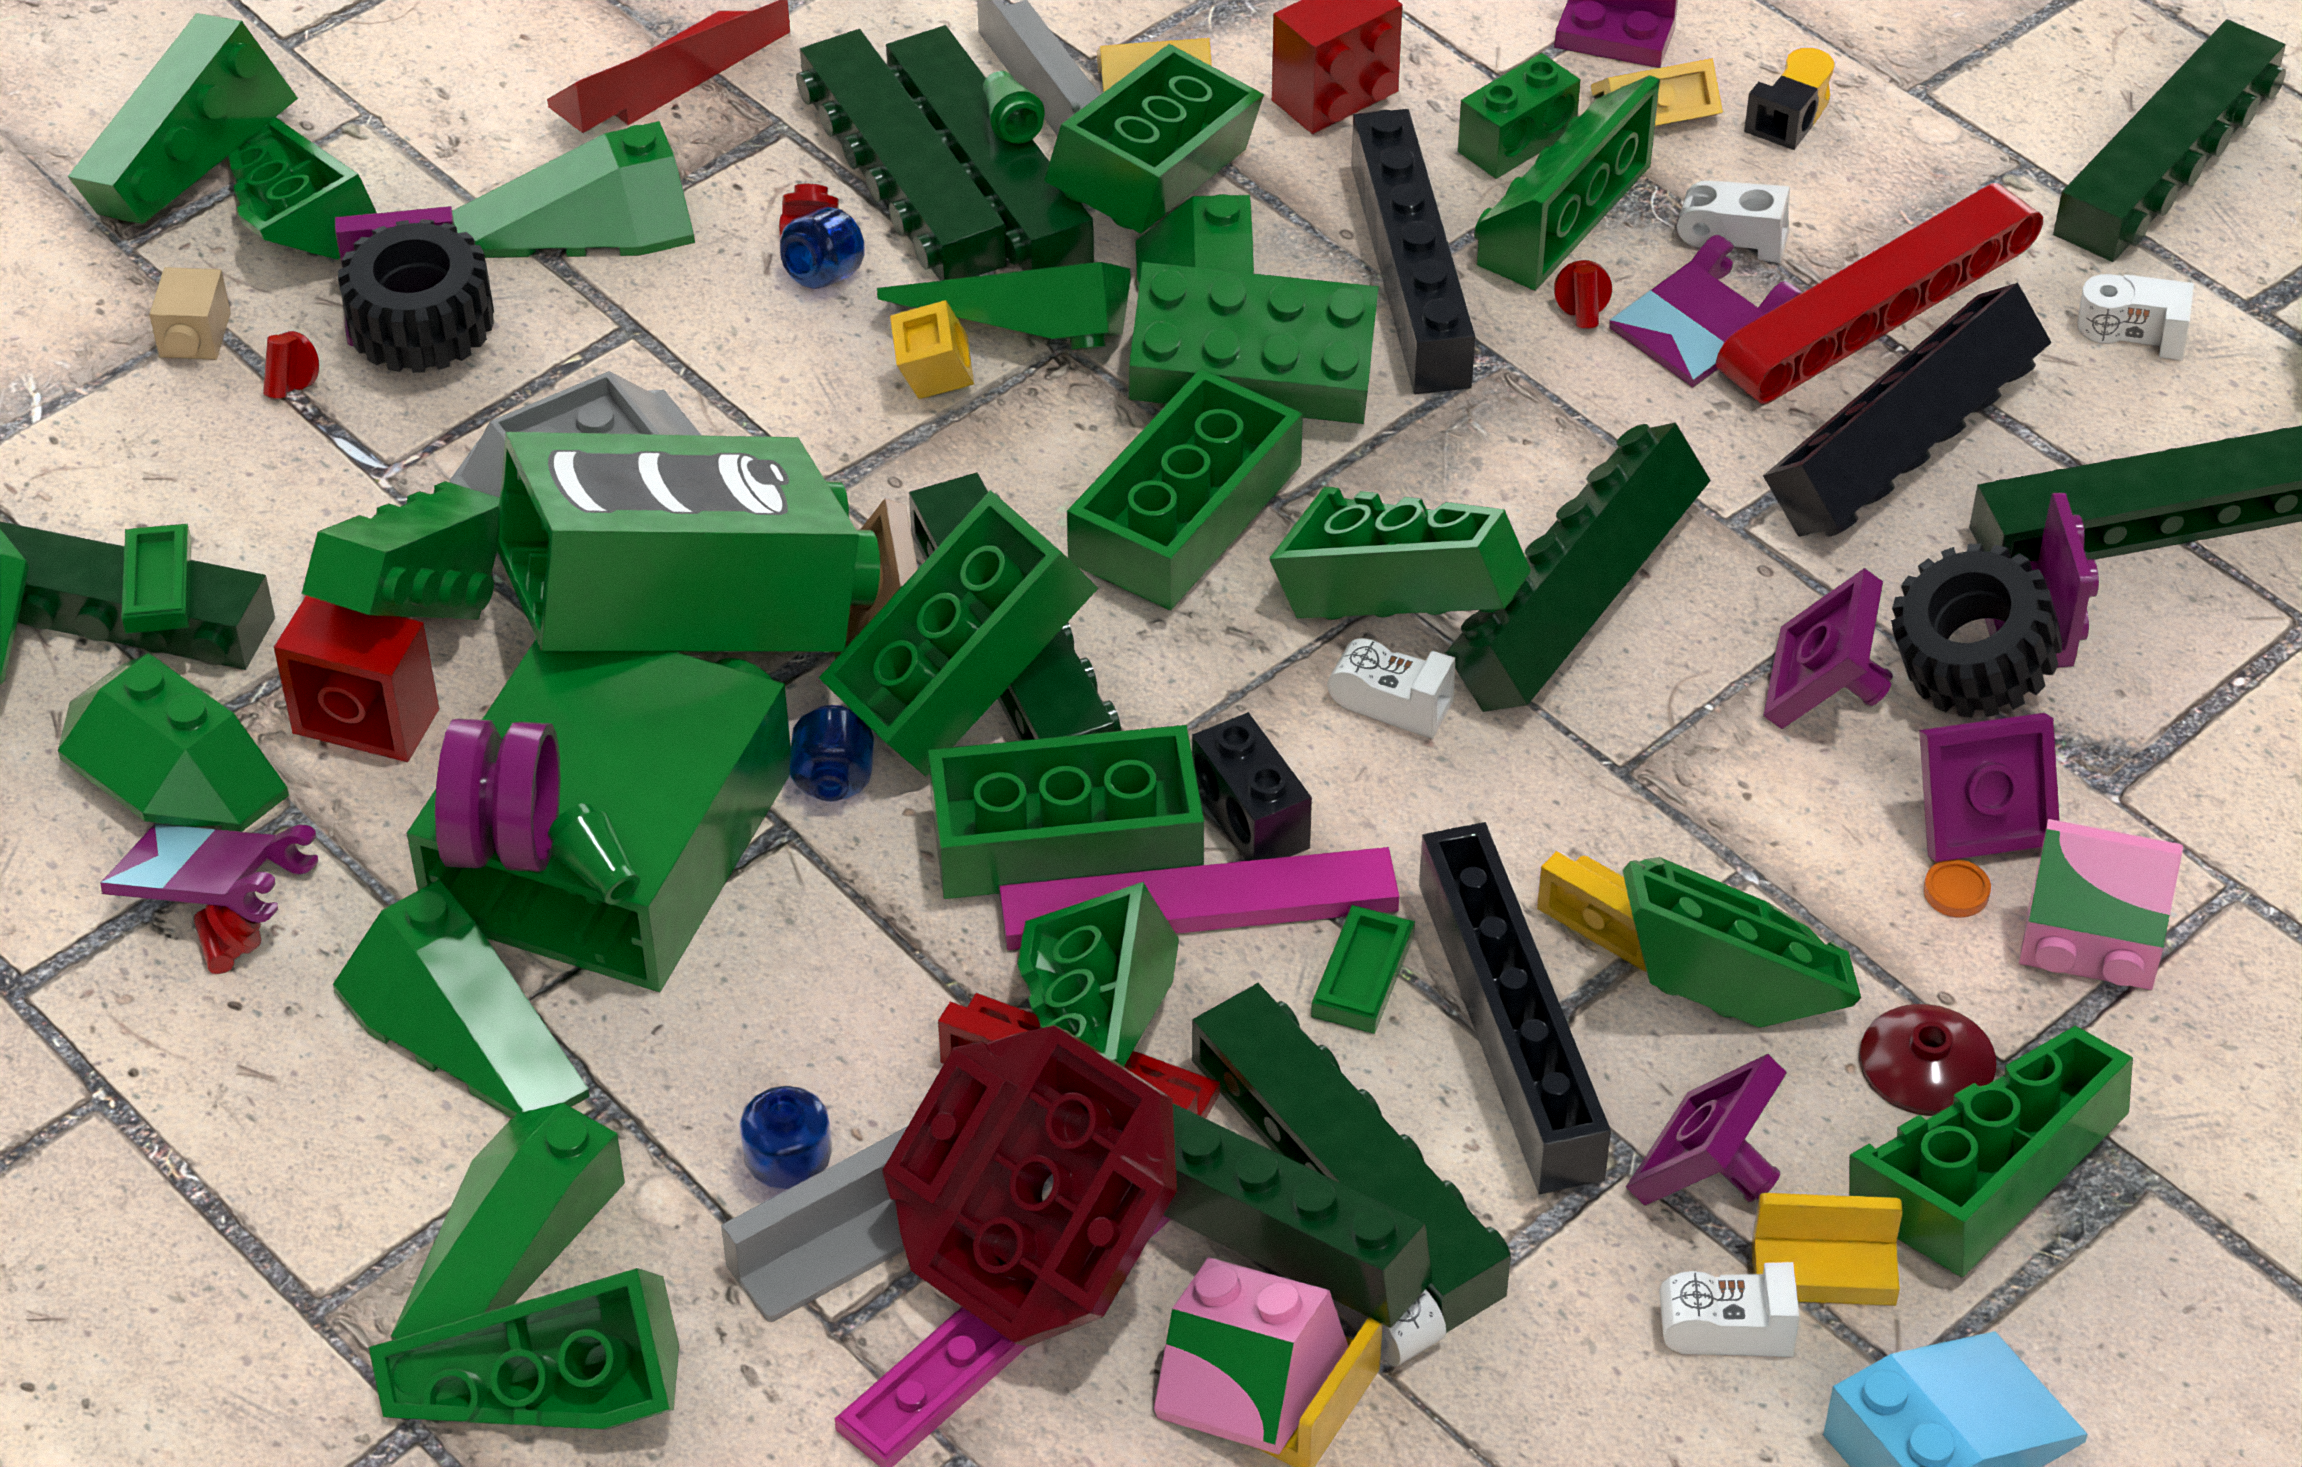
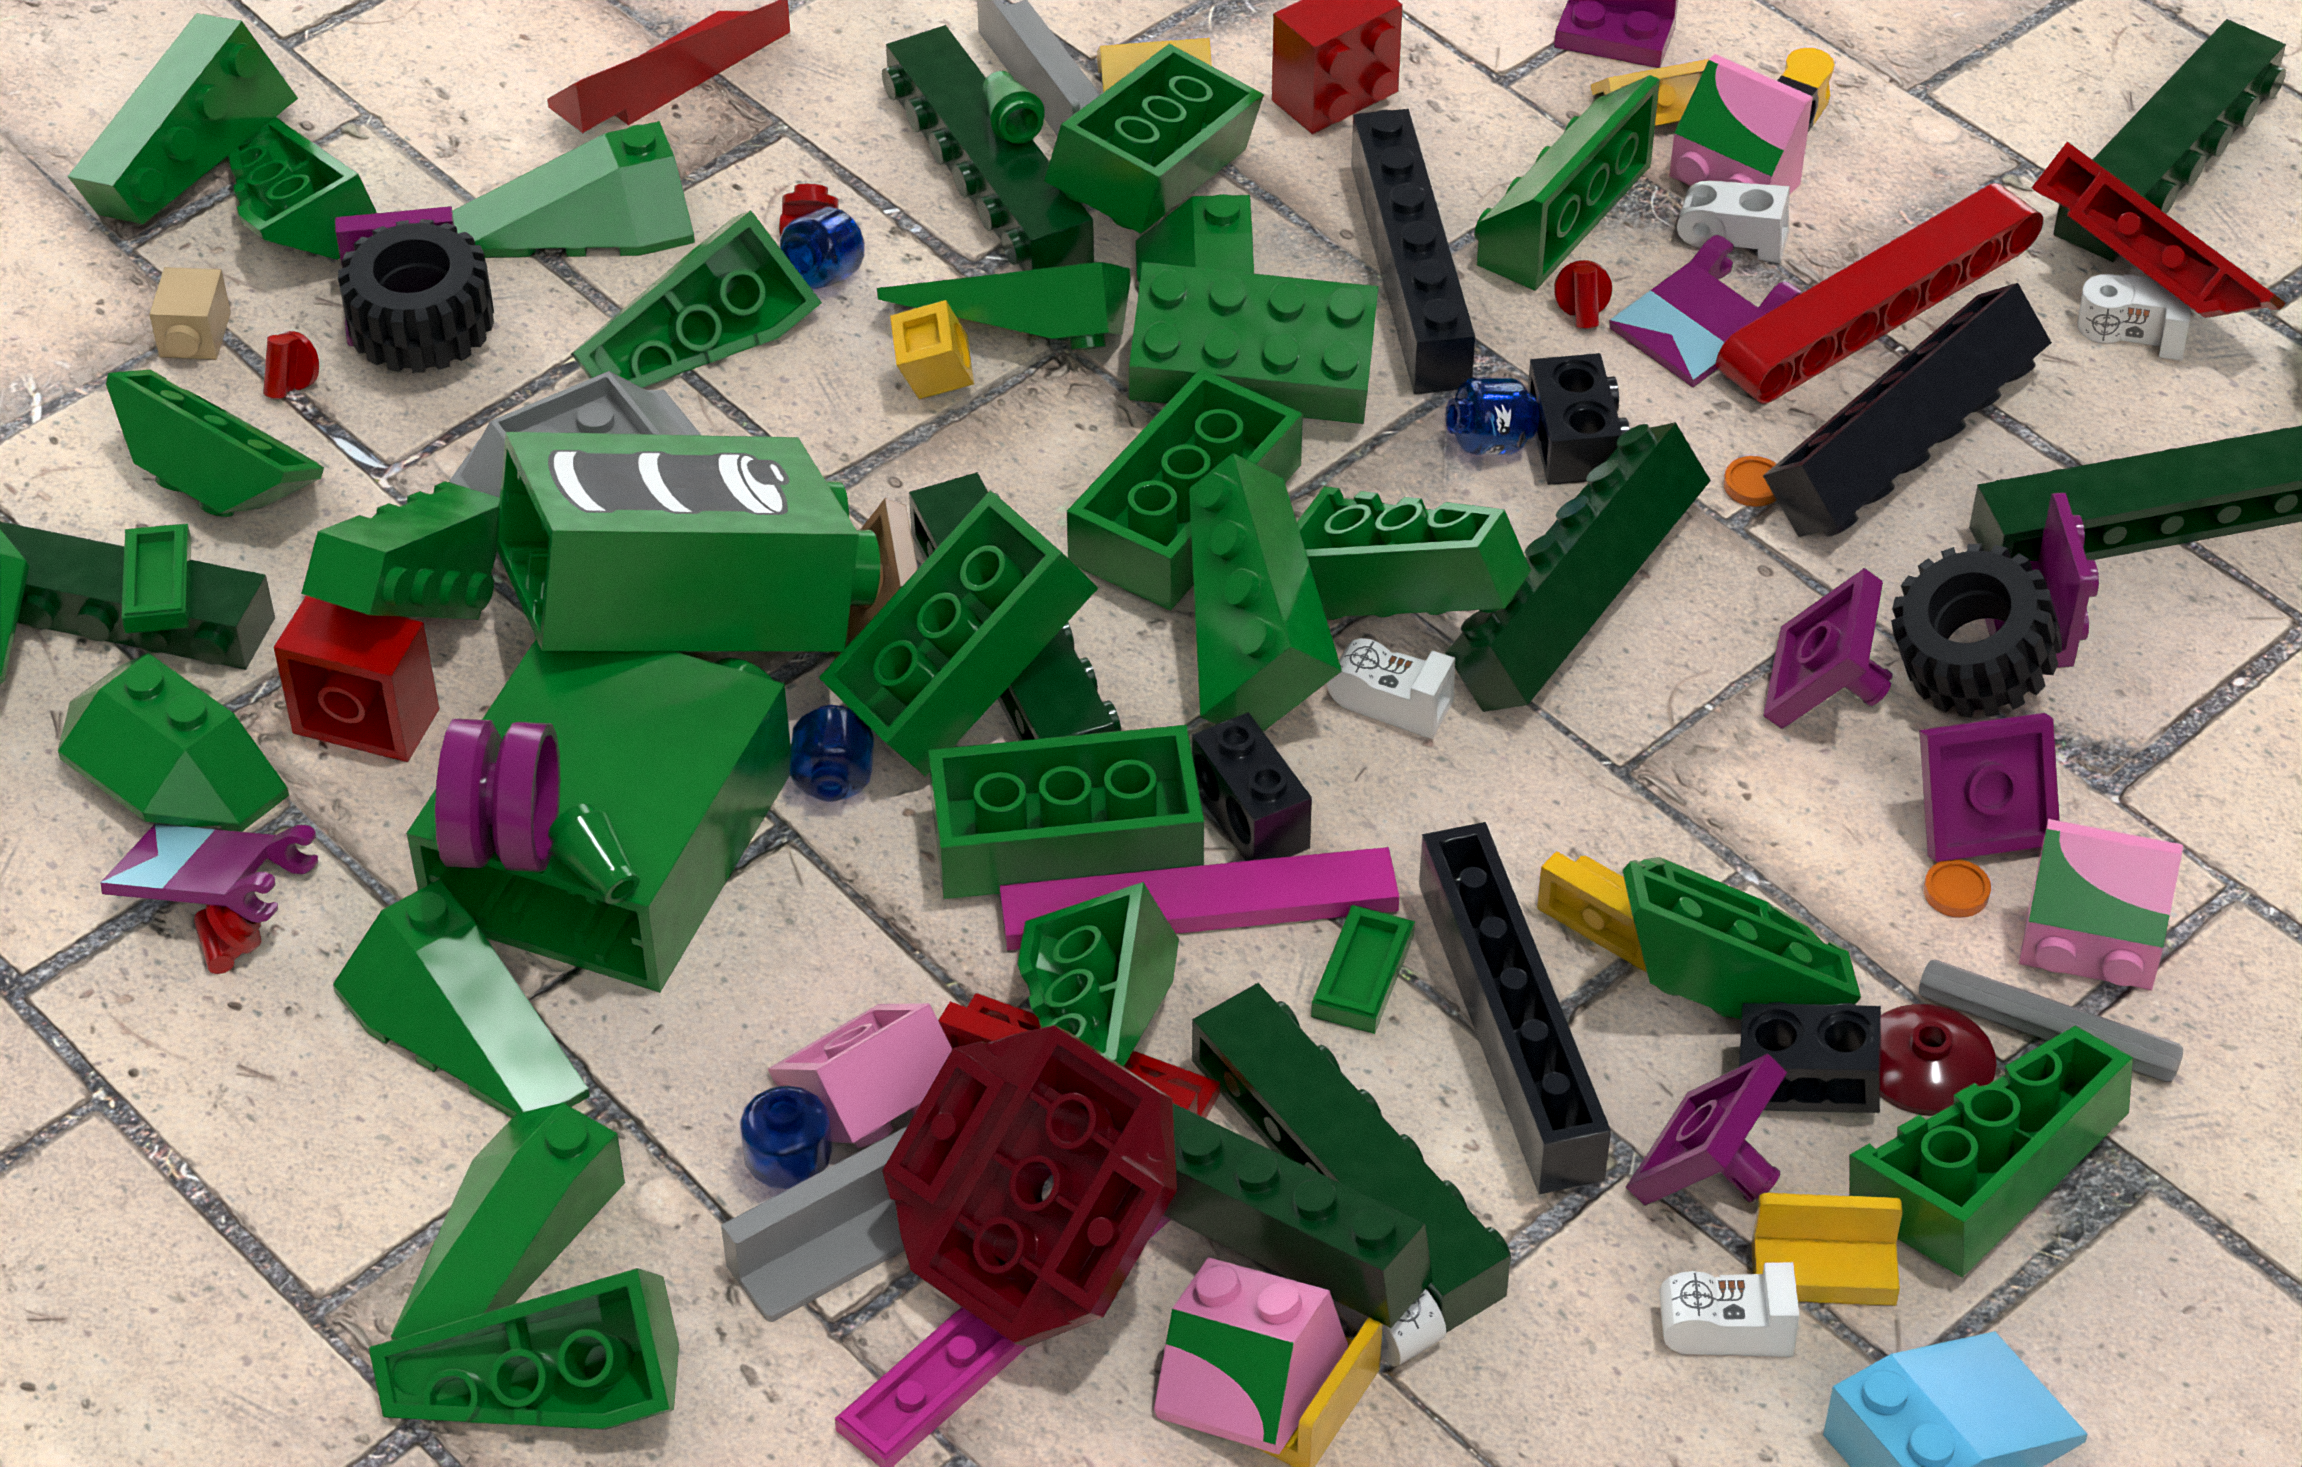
dark green brick [796,28,1007,280] -> none
green brick [1458,53,1581,179] -> none
none -> green wedge [106,369,324,517]
none -> green wedge [571,210,822,388]
none -> bright pink slope [768,1003,952,1148]
none -> green wedge [1189,453,1342,732]
none -> clear blue head [1445,377,1539,455]
none -> black brick [1527,353,1630,485]
none -> bright pink slope [1669,54,1813,195]
none -> orange piece [1724,456,1777,507]
none -> black brick [1739,1002,1882,1113]
none -> light grey axle [1919,959,2183,1082]
none -> red wedge [2031,141,2286,318]

